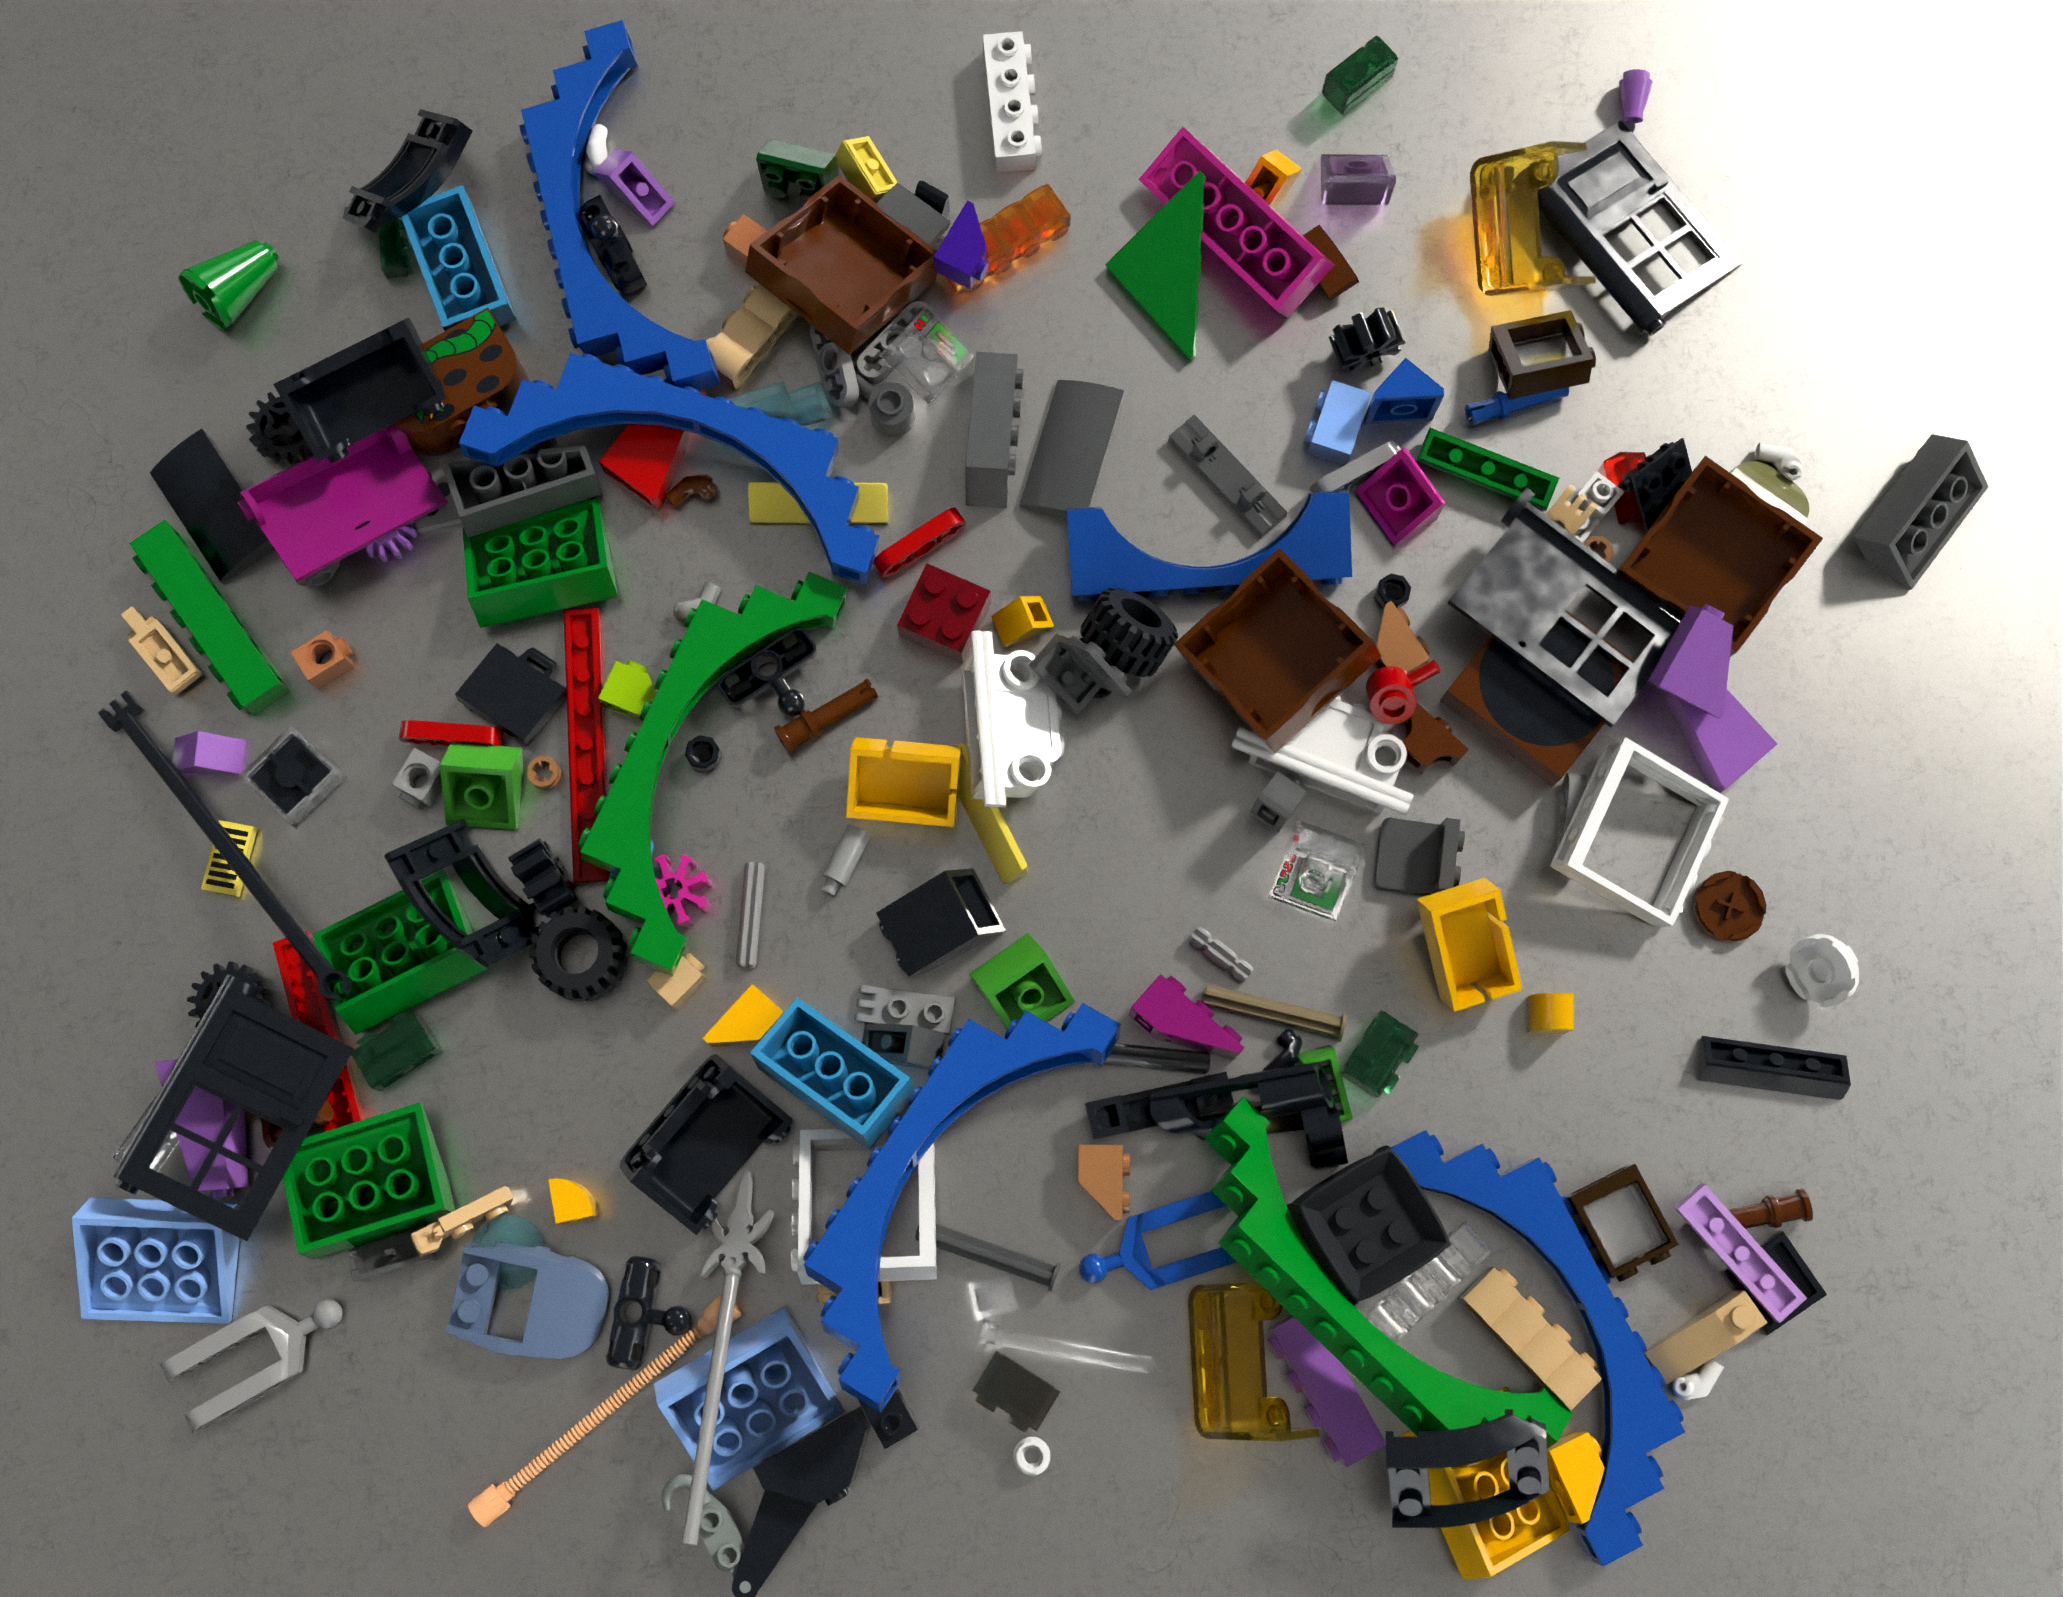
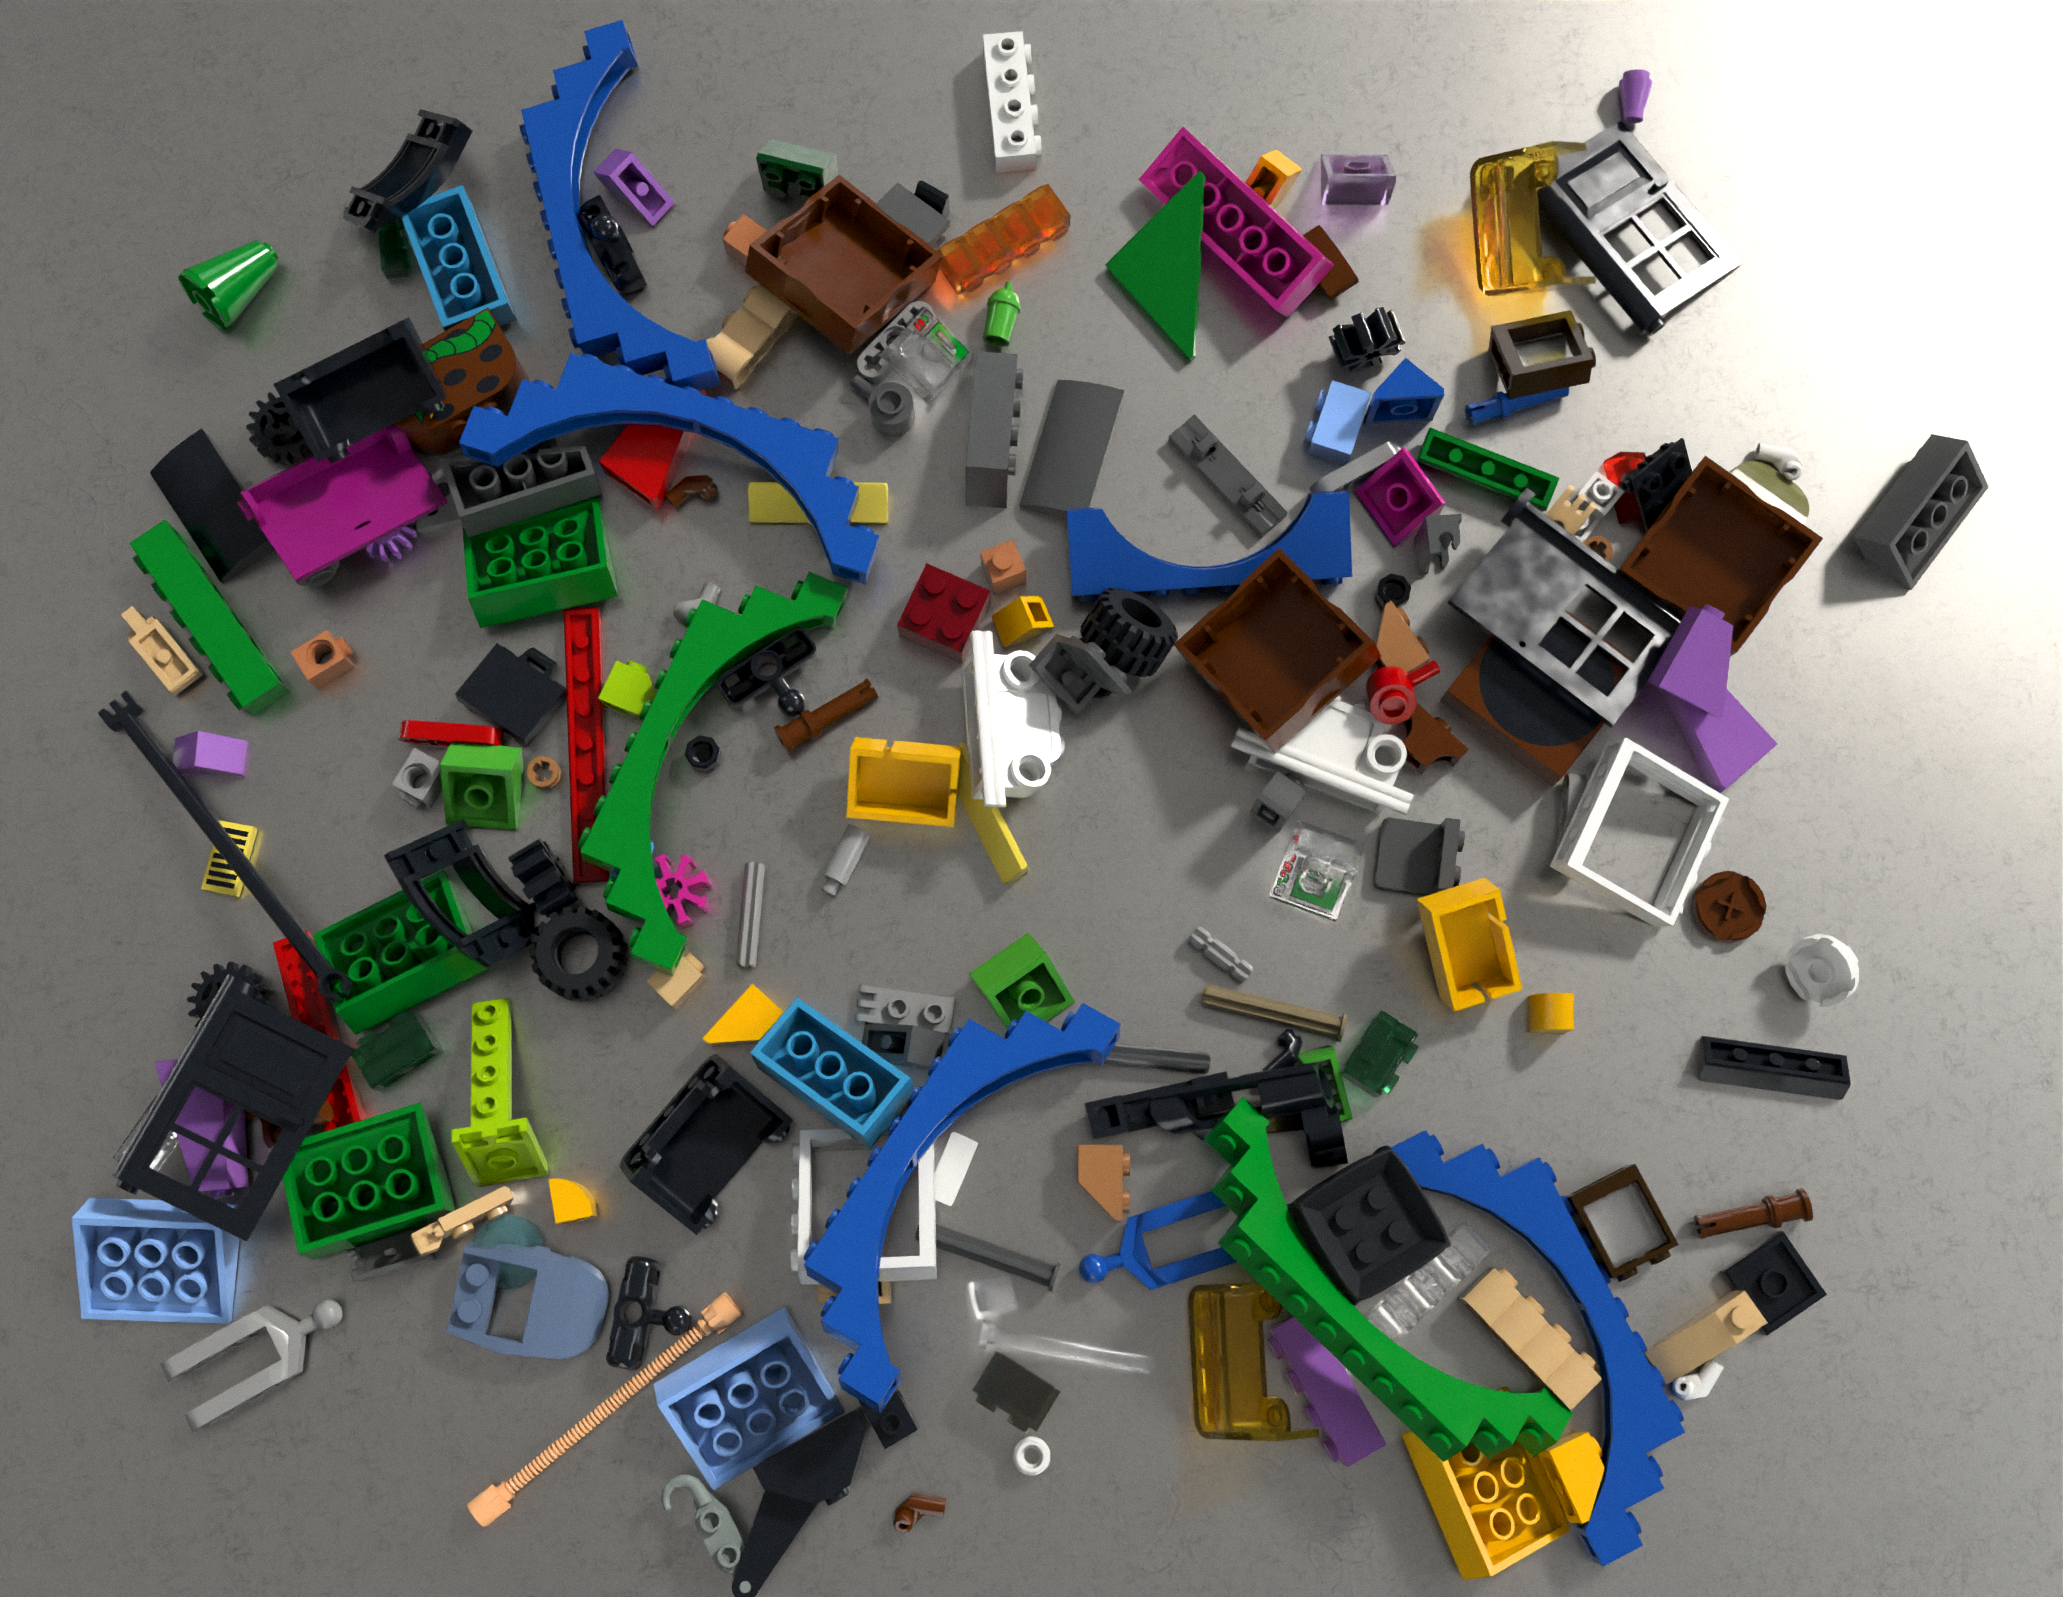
piece [239,725,348,829] -> none
white arm [585,124,608,175] -> none
light grey piece [681,1170,774,1547] -> none
clear light blue slope [730,381,833,426] -> none
light grey beam [810,324,859,408] -> none
light yellow slope [835,136,897,203] -> none
red beam [873,507,966,578] -> none
black slope [876,868,1006,977] -> none
dark purple slope [934,200,990,290] -> none
magenta slope [1128,974,1245,1060] -> none
clear green brick [1322,35,1398,115] -> none
black wedge [1385,1409,1549,1528] -> none
lavender plate [1674,1183,1807,1323] -> none
none -> lime bracket [452,998,548,1187]
none -> reddish brown arm [892,1494,946,1533]
none -> white sticker [935,1132,978,1206]
none -> nougat brick [980,539,1026,595]
none -> bright green piece [982,281,1021,347]
none -> dark grey hinge [1414,514,1462,575]

